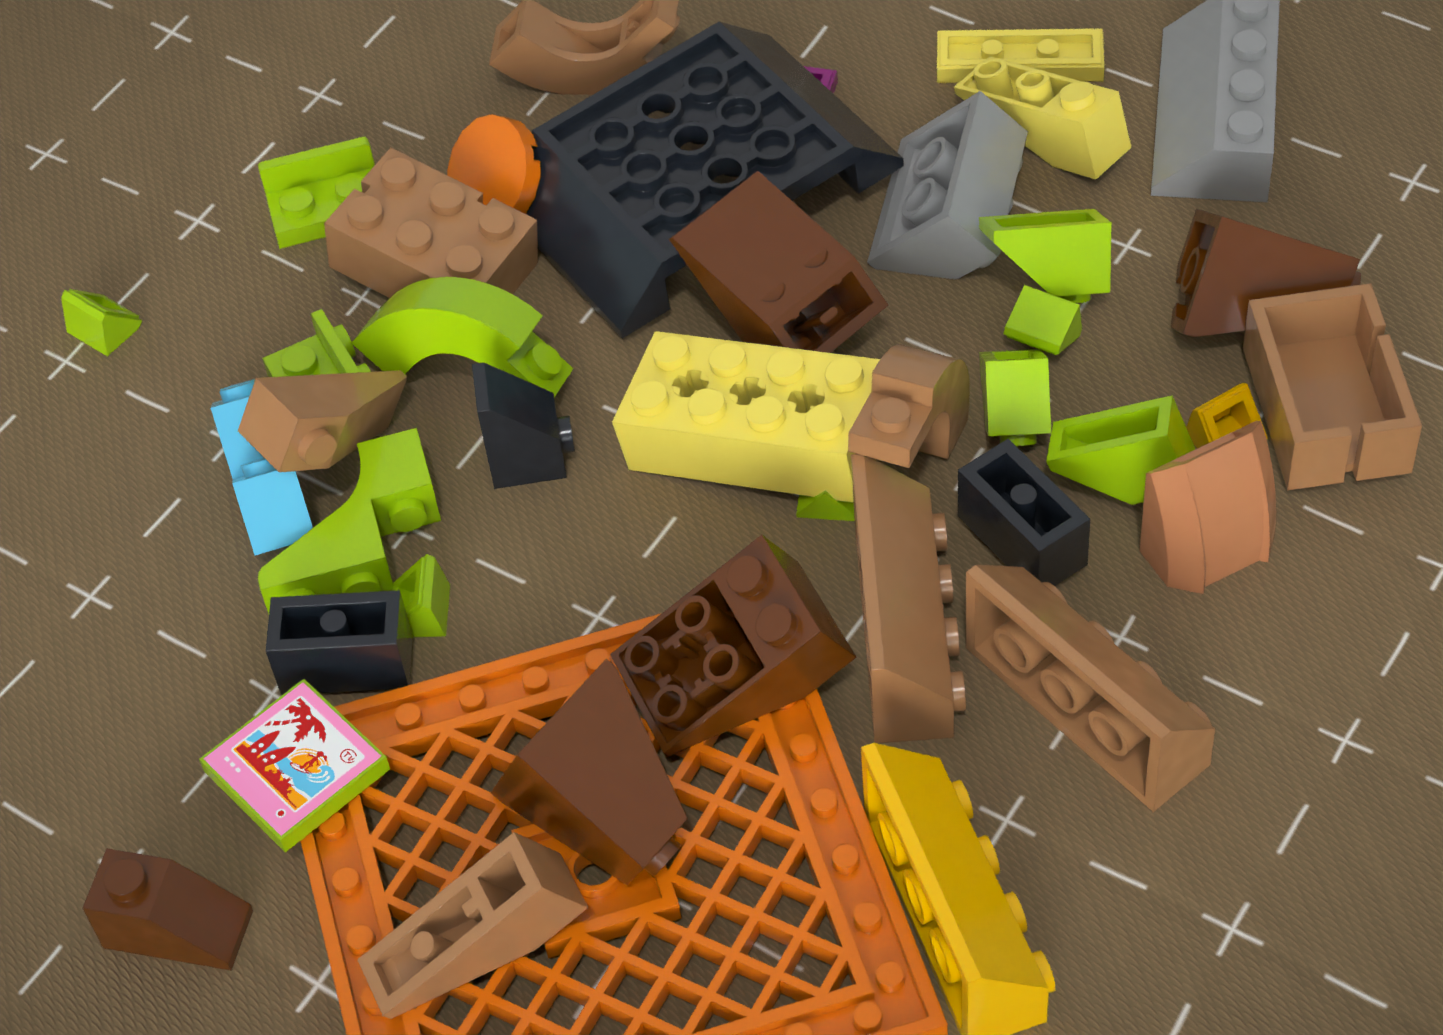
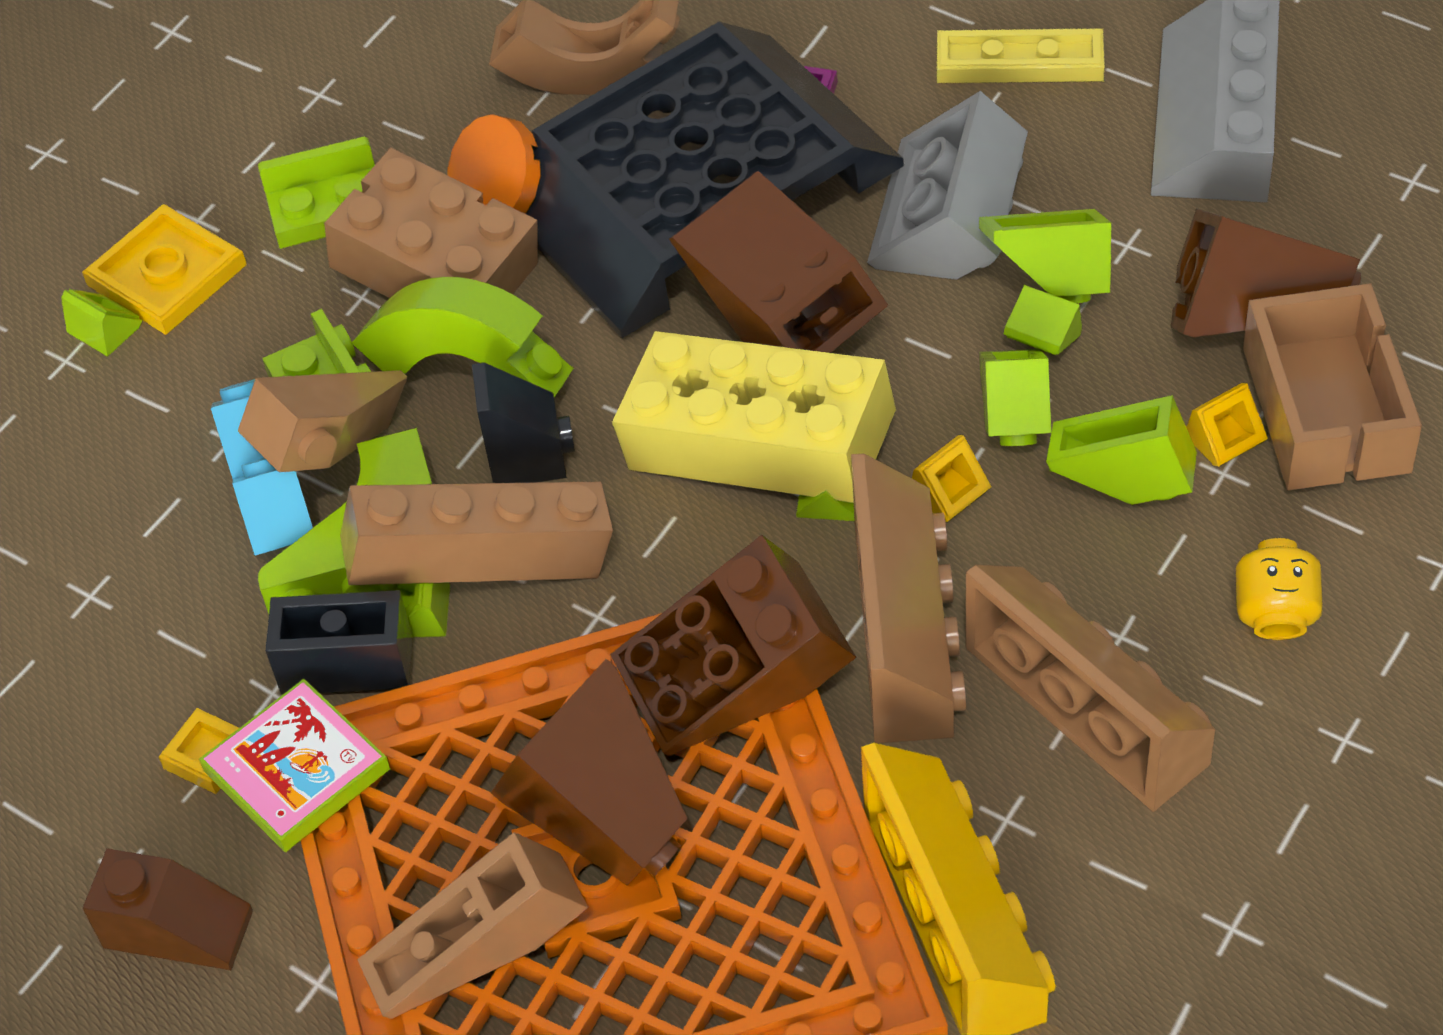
medium nougat arch [848,344,970,468] -> none
light yellow slope [954,56,1132,180] -> none
black brick [958,439,1090,586] -> none
nougat slope [1139,421,1276,594] -> none
none -> yellow tile [82,204,247,335]
none -> yellow tile [159,708,239,794]
none -> medium nougat brick [340,482,613,585]
none -> yellow slope [912,435,991,522]
none -> yellow head [1236,538,1323,640]

